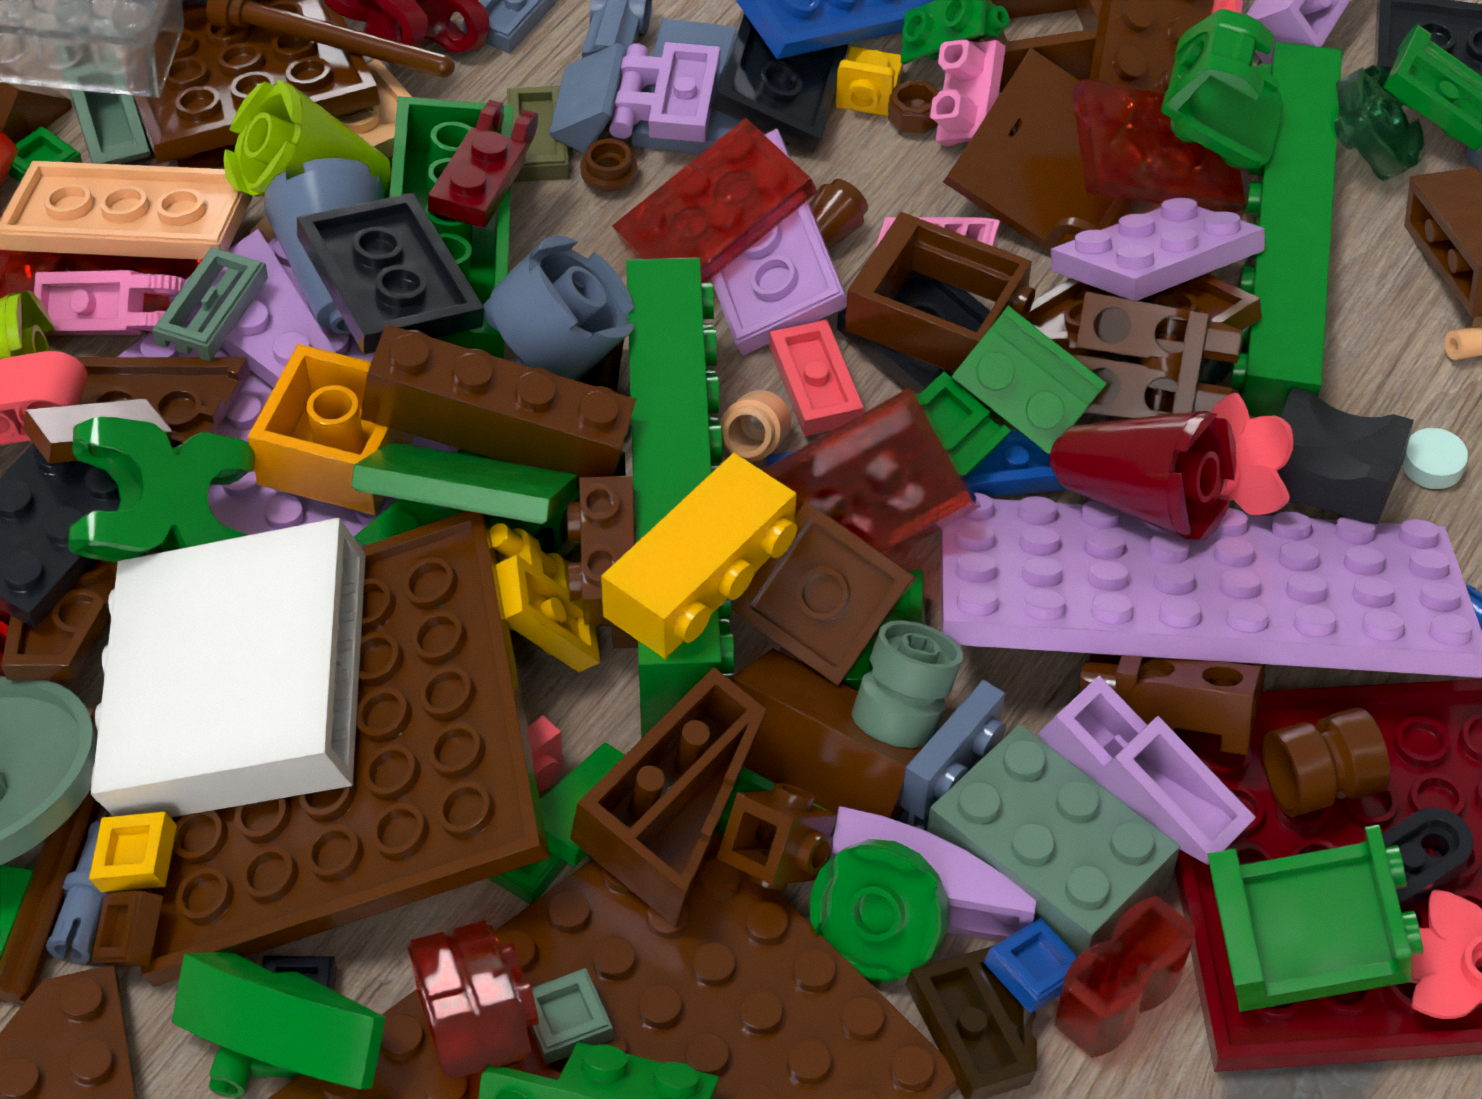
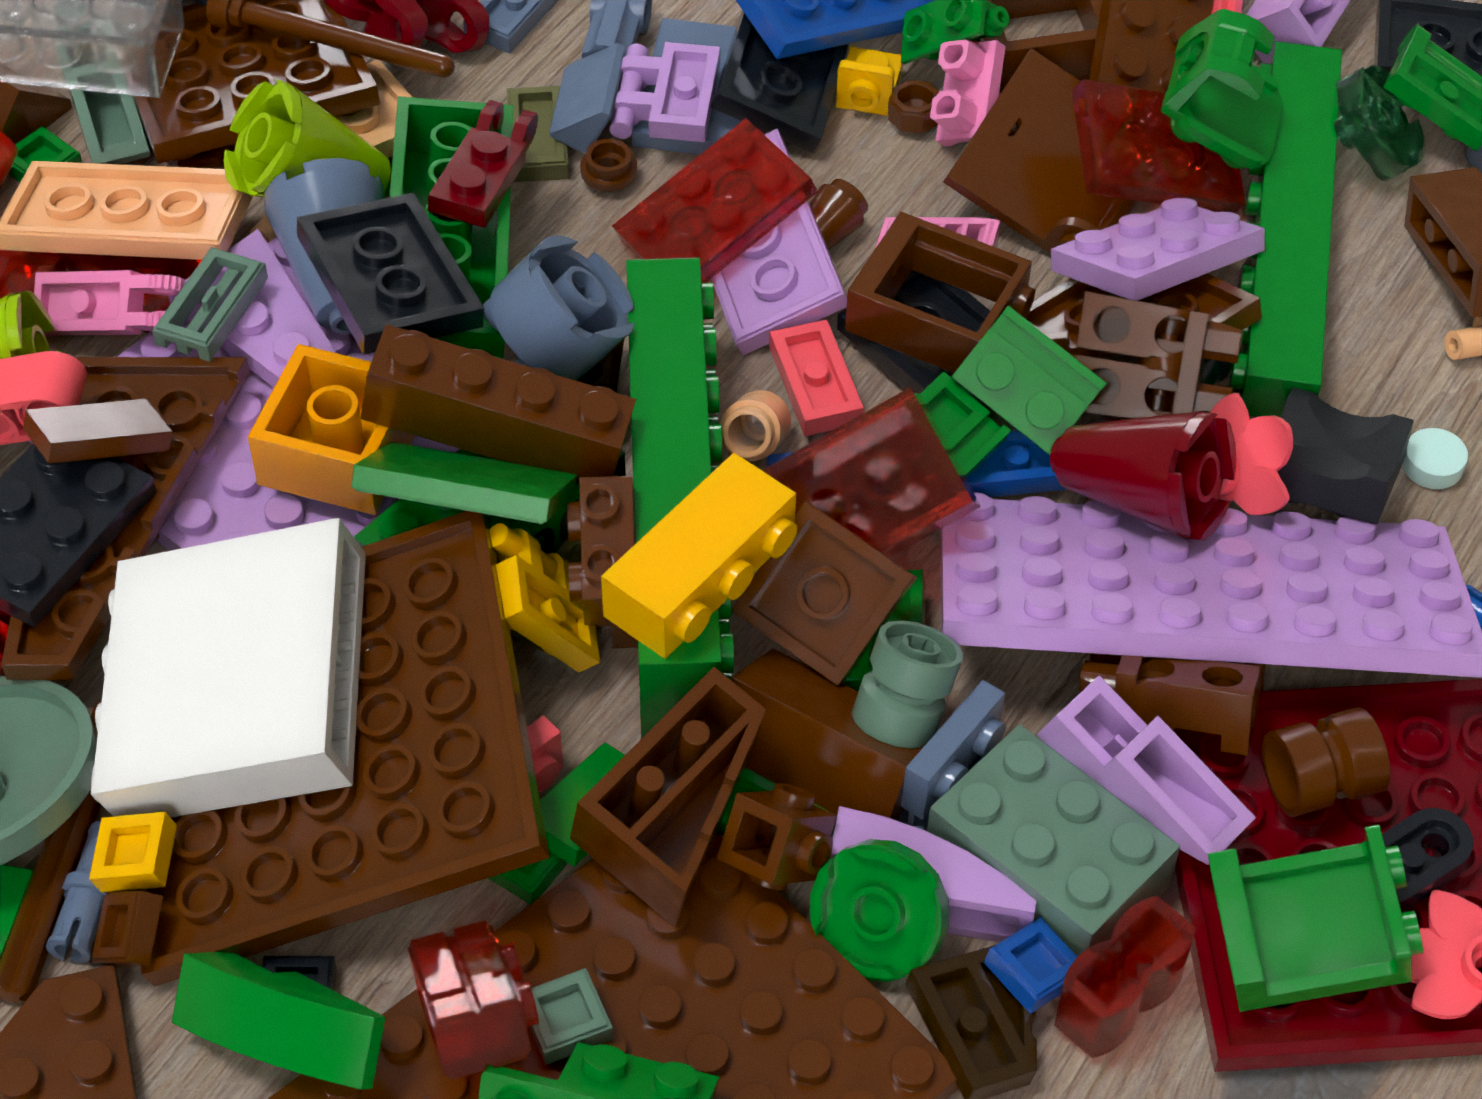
green piece [68,416,255,563] -> none
green hand [209,1047,300,1098] -> none

